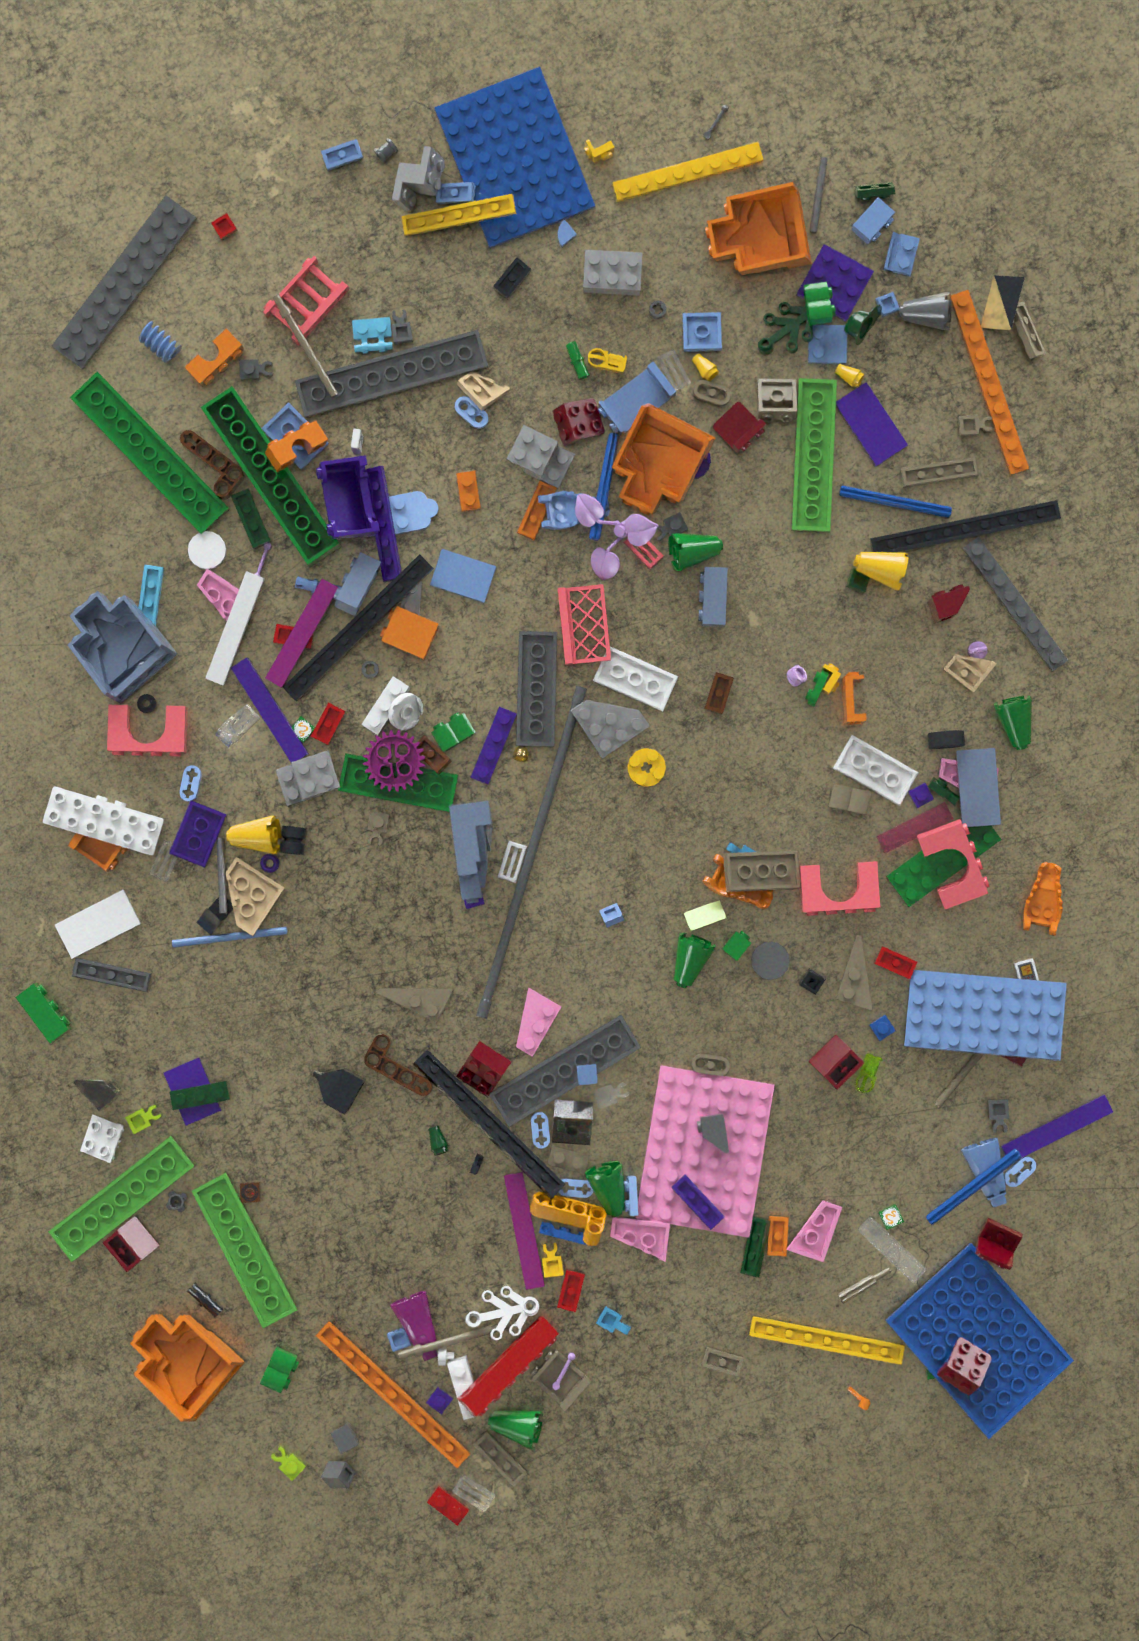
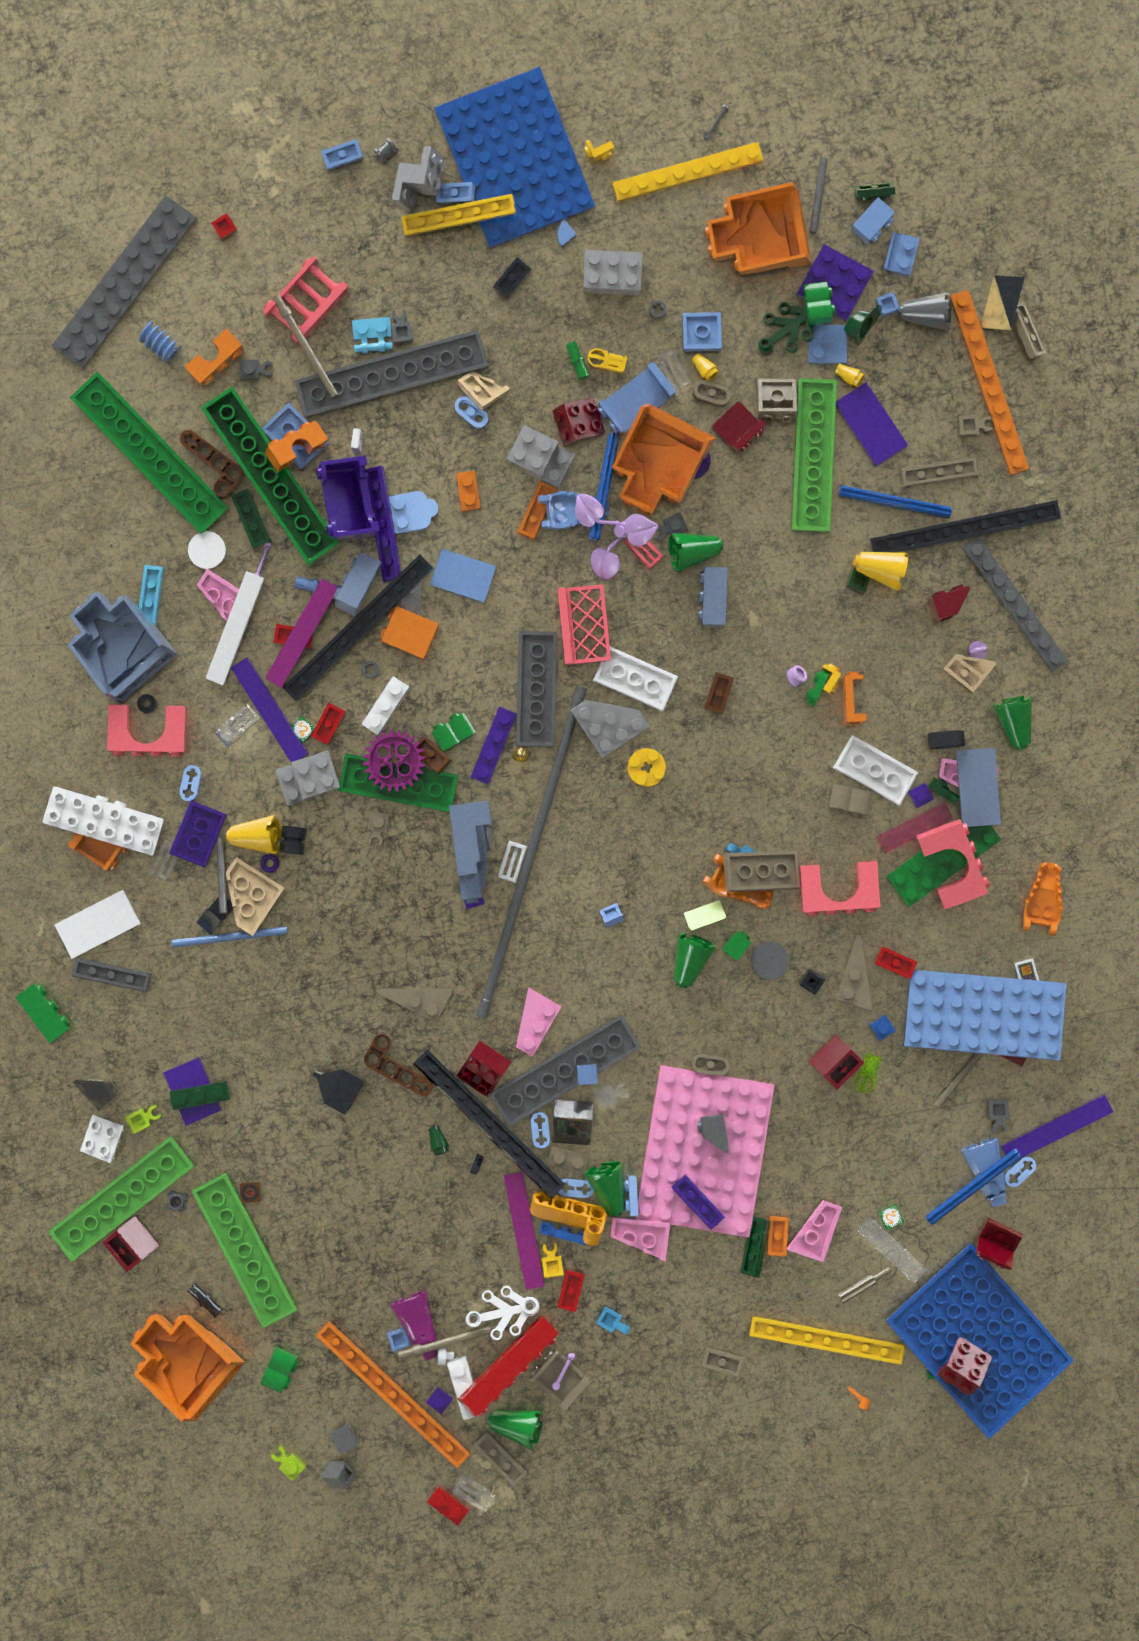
white tile [389,693,423,731] -> none

